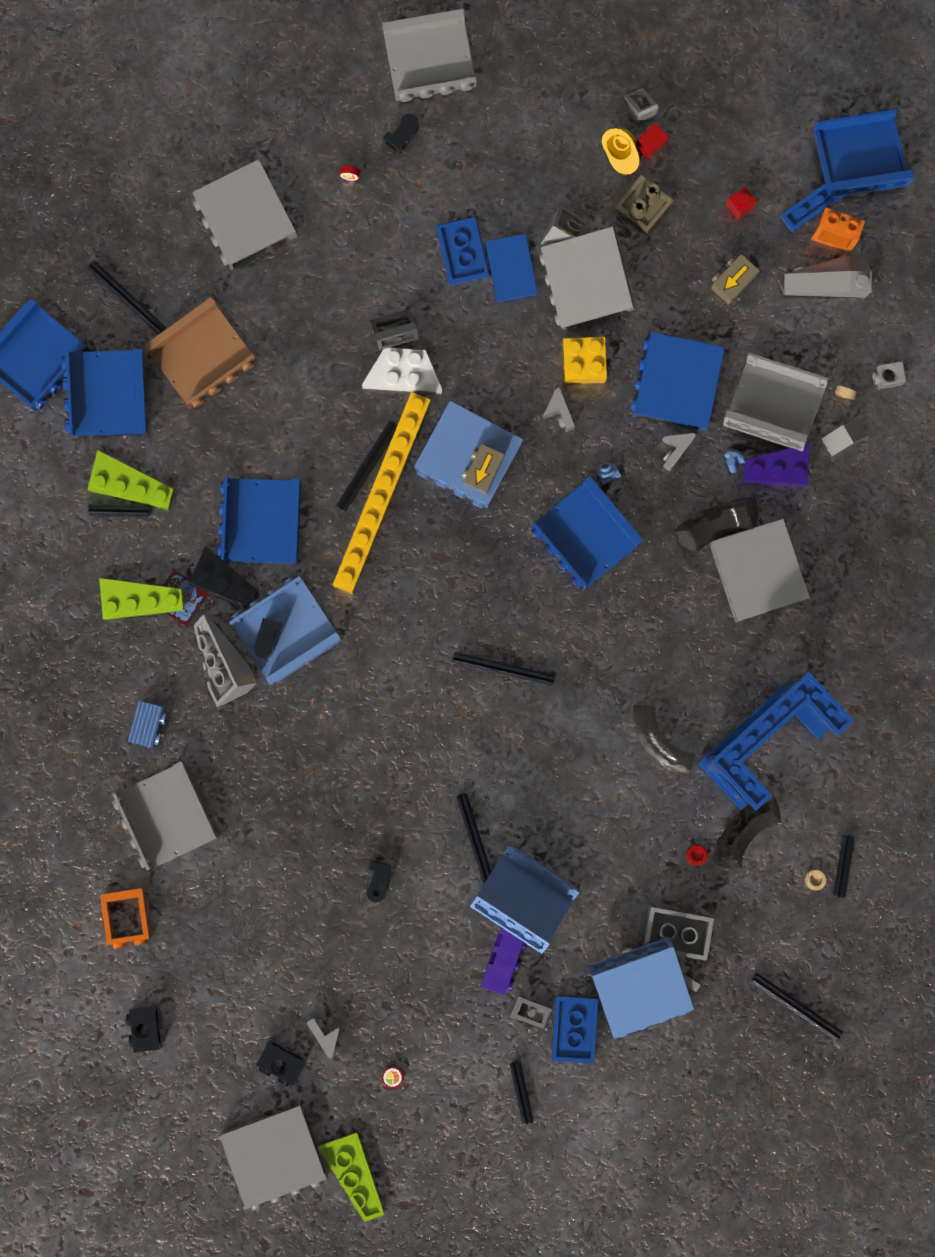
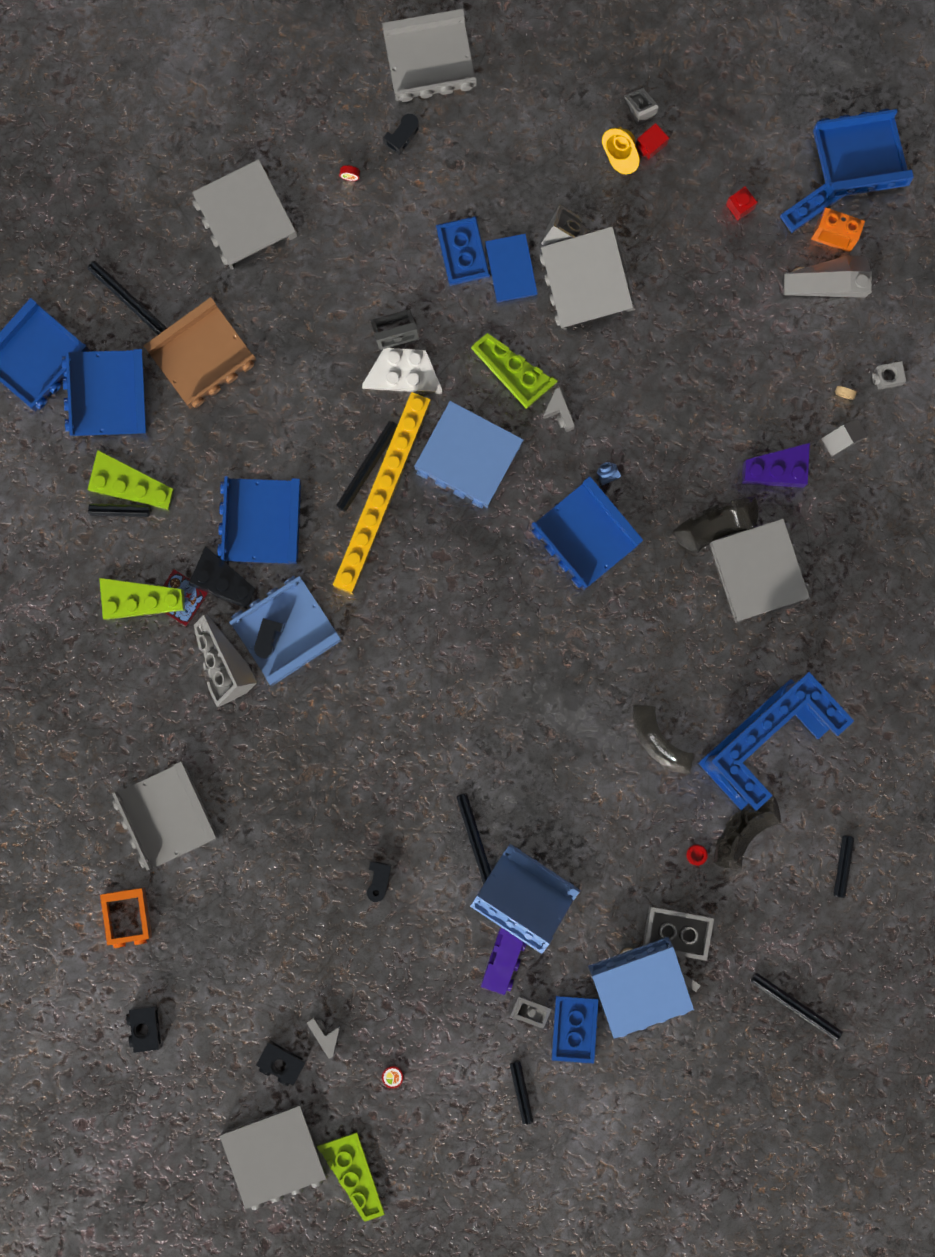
medium blue brick [128,701,168,748] -> none
black axle [452,652,555,686] -> none
dark tan brick [462,444,504,495] -> none
yellow brick [562,337,607,384] -> none
dark tan plate [615,175,673,234] -> none
blue panel [630,332,725,431] -> none
light grey slope [662,433,696,471] -> none
dark tan brick [711,254,759,305] -> none
light grey panel [723,353,829,452] -> none
medium blue plate [725,449,745,473] -> none
tan tile [804,869,827,890] -> none
none -> lime wing [471,333,558,409]

